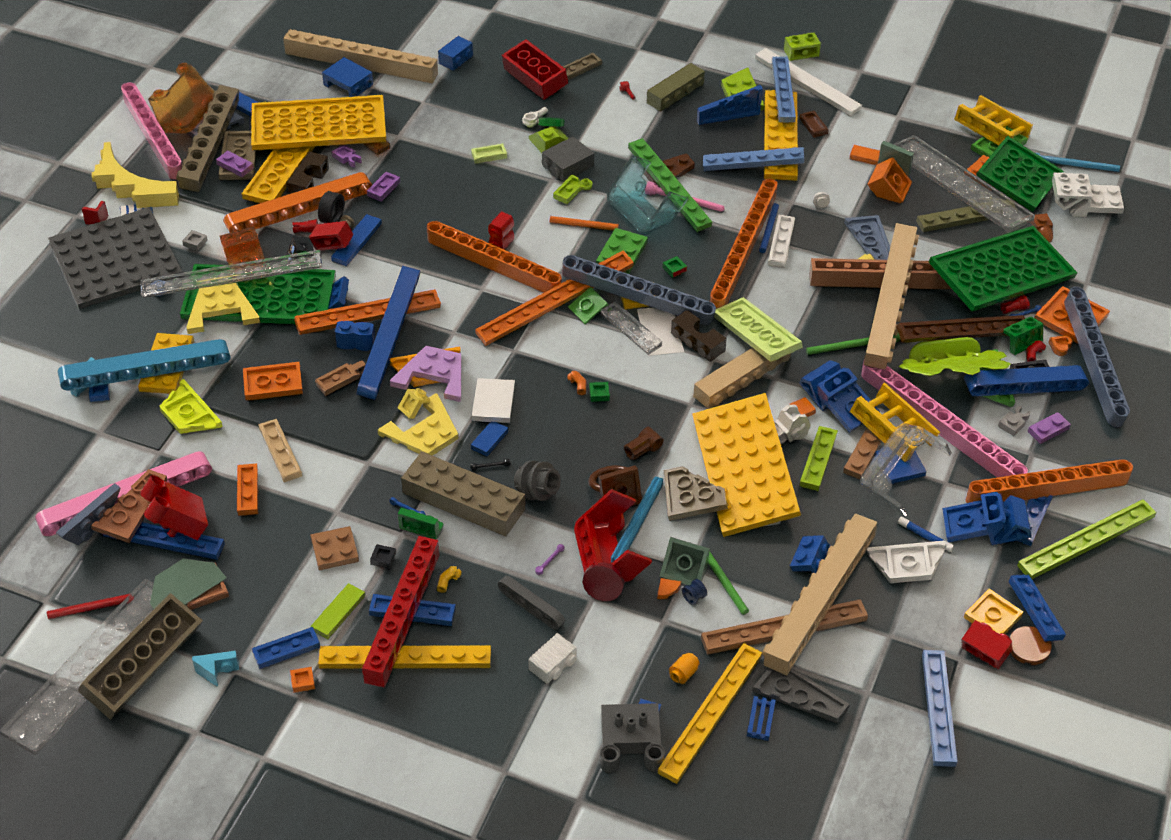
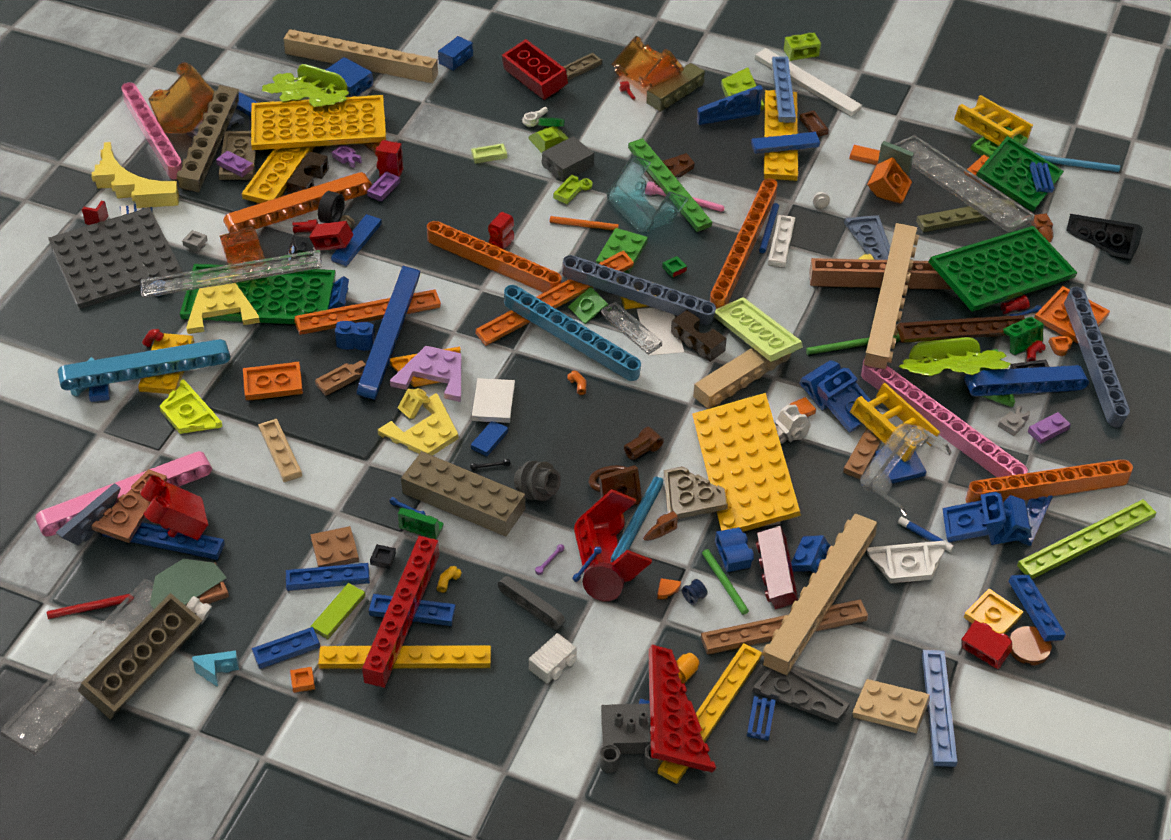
orange plate [237,463,258,516] -> none
green plate [589,382,610,402] -> none
sand green slope [660,537,710,585] -> none
medium blue plate [703,147,804,171] -> none
lime plate [799,426,838,491] -> none
white piece [1052,173,1124,217] -> none
none -> red arm [142,329,164,347]
none -> white wheel [186,596,212,624]
none -> lime plant [261,64,349,107]
none -> blue tile [286,563,370,591]
none -> red brick [375,140,404,177]
none -> dark azure beam [504,285,641,381]
none -> blue hinge [572,547,602,582]
none -> clear orange windscreen [611,36,684,89]
none -> dark orange plate [643,511,678,541]
none -> red wing [648,644,716,773]
none -> blue brick [715,527,754,572]
none -> blue tile [751,132,820,154]
none -> brick [756,526,799,610]
none -> tan plate [853,679,930,733]
none -> blue tile [1030,162,1054,193]
none -> black wedge [1067,214,1143,259]

